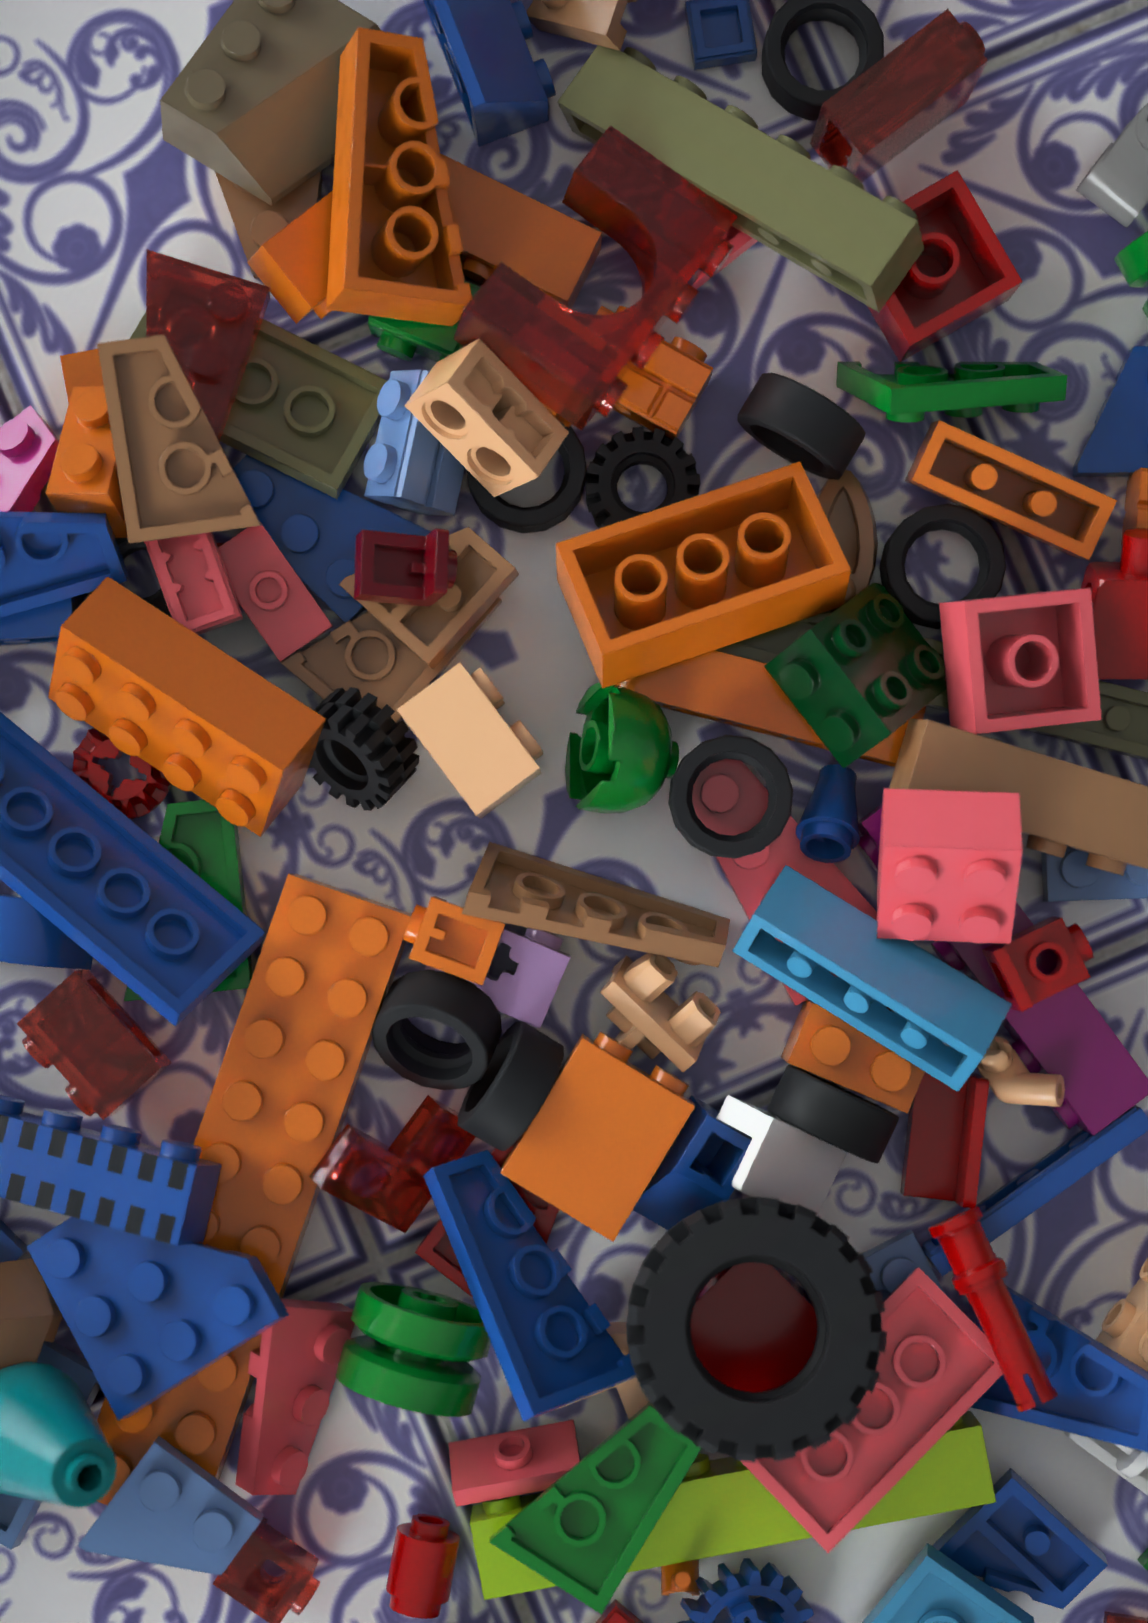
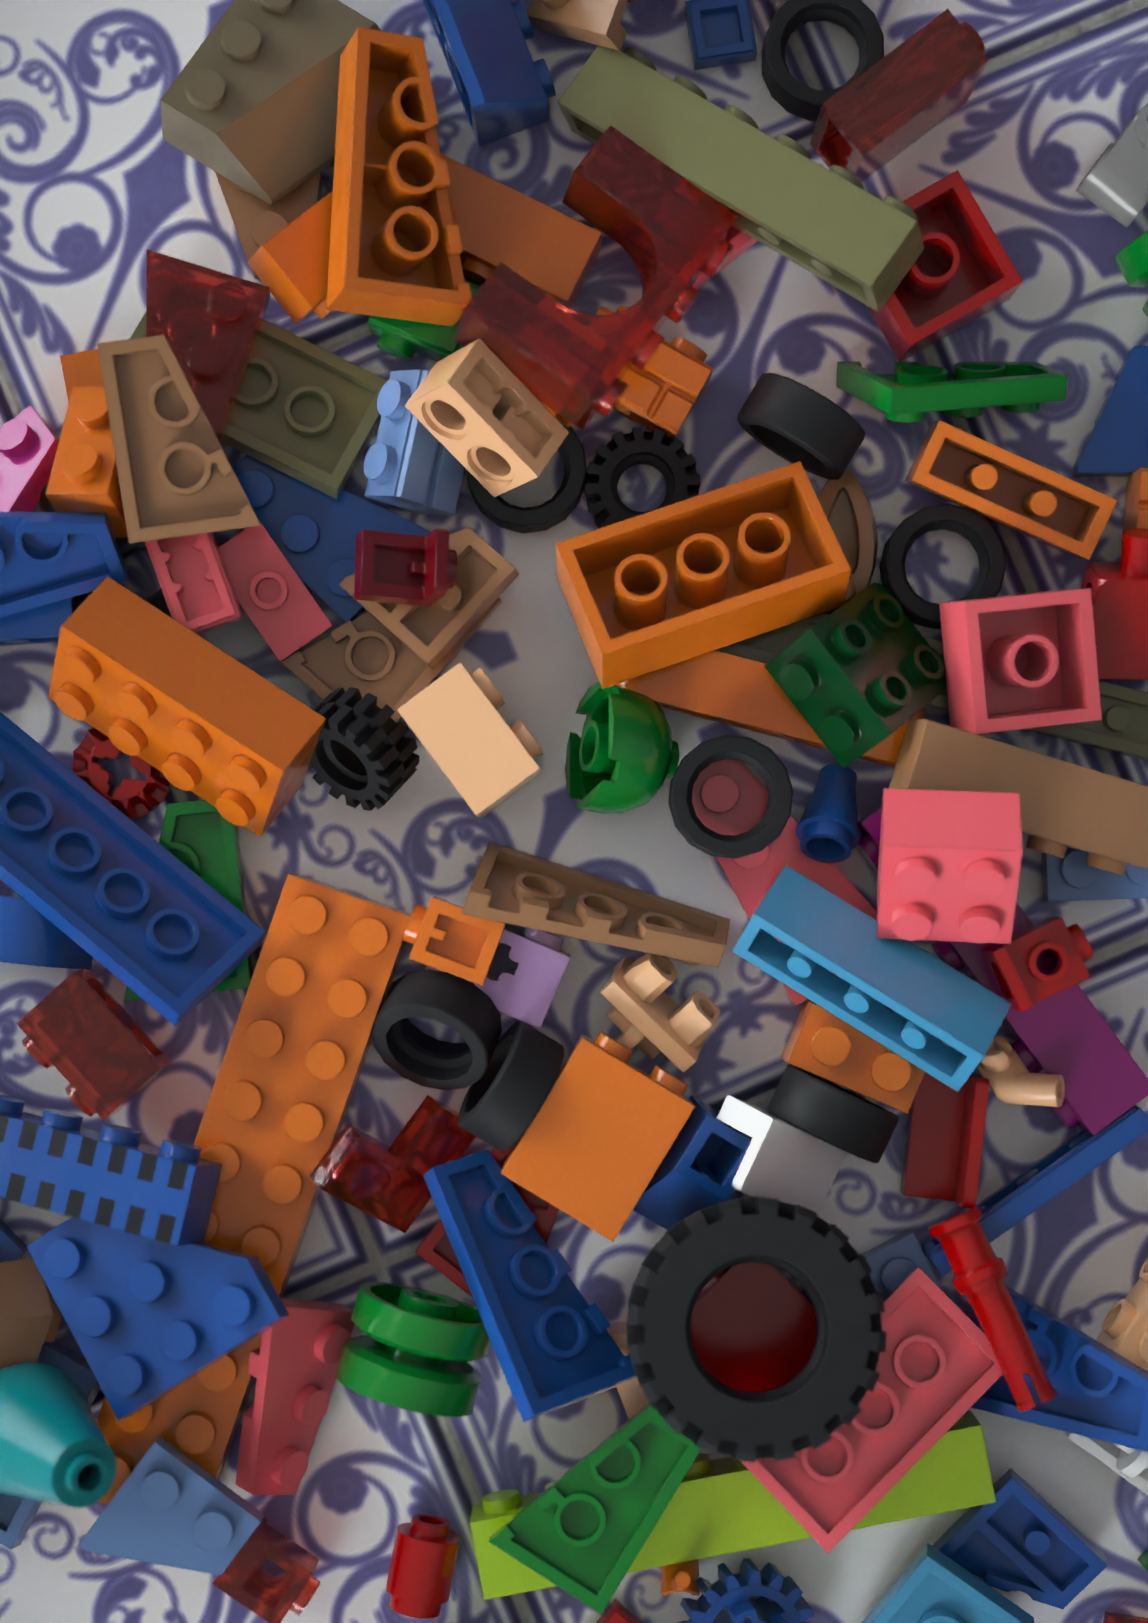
coral plate [448,1420,580,1507] -> none

